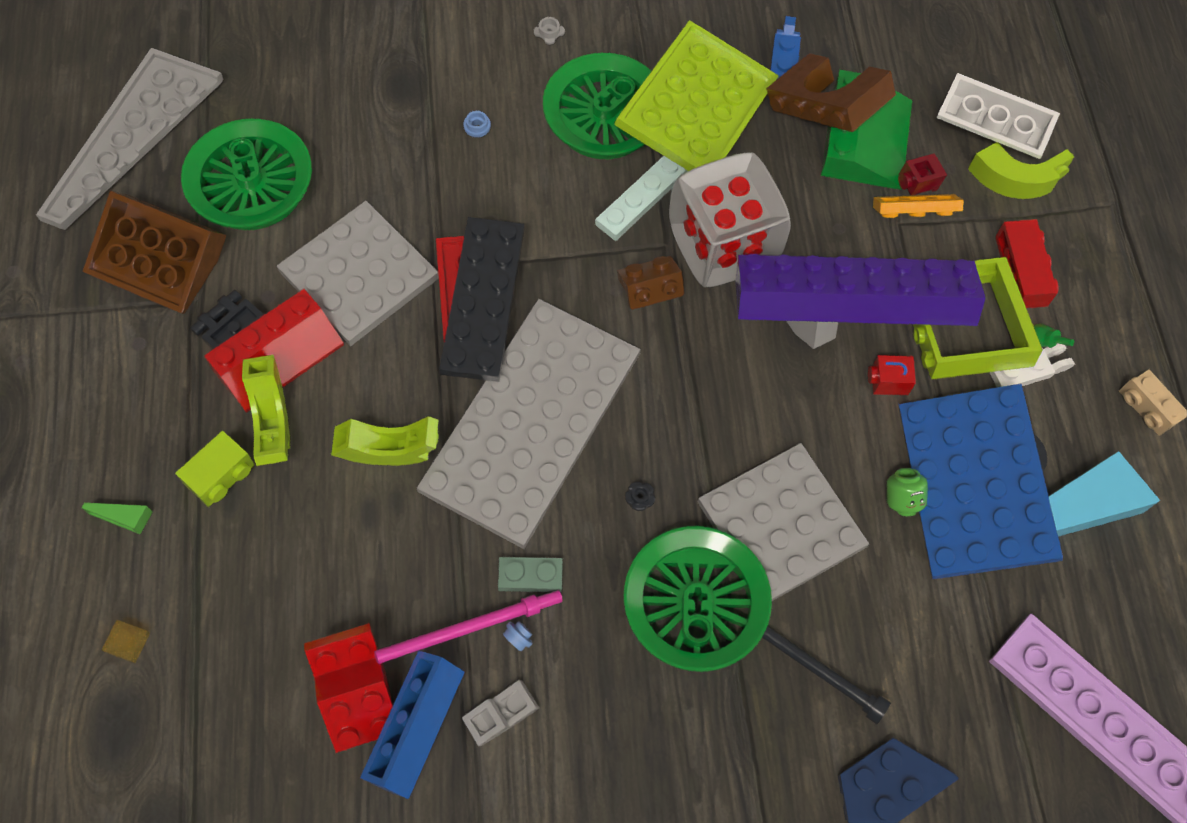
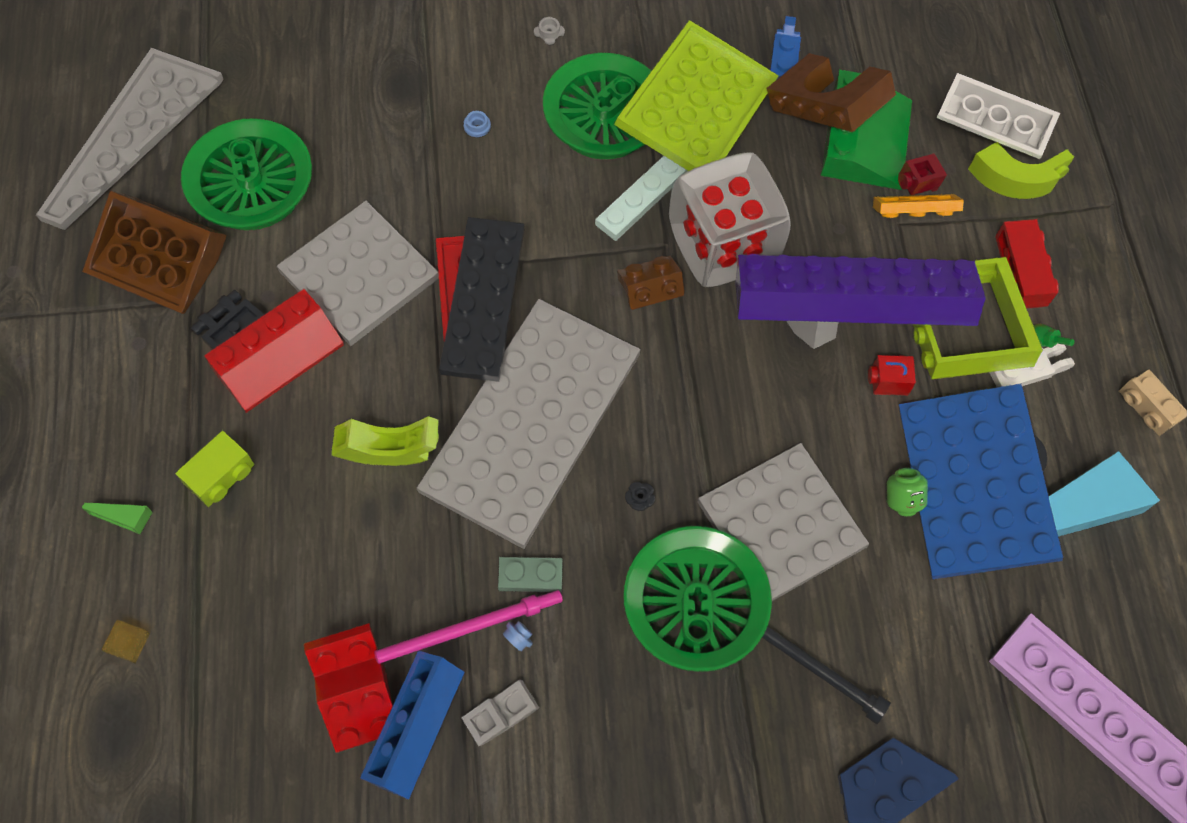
lime arch [242,355,290,466] -> none

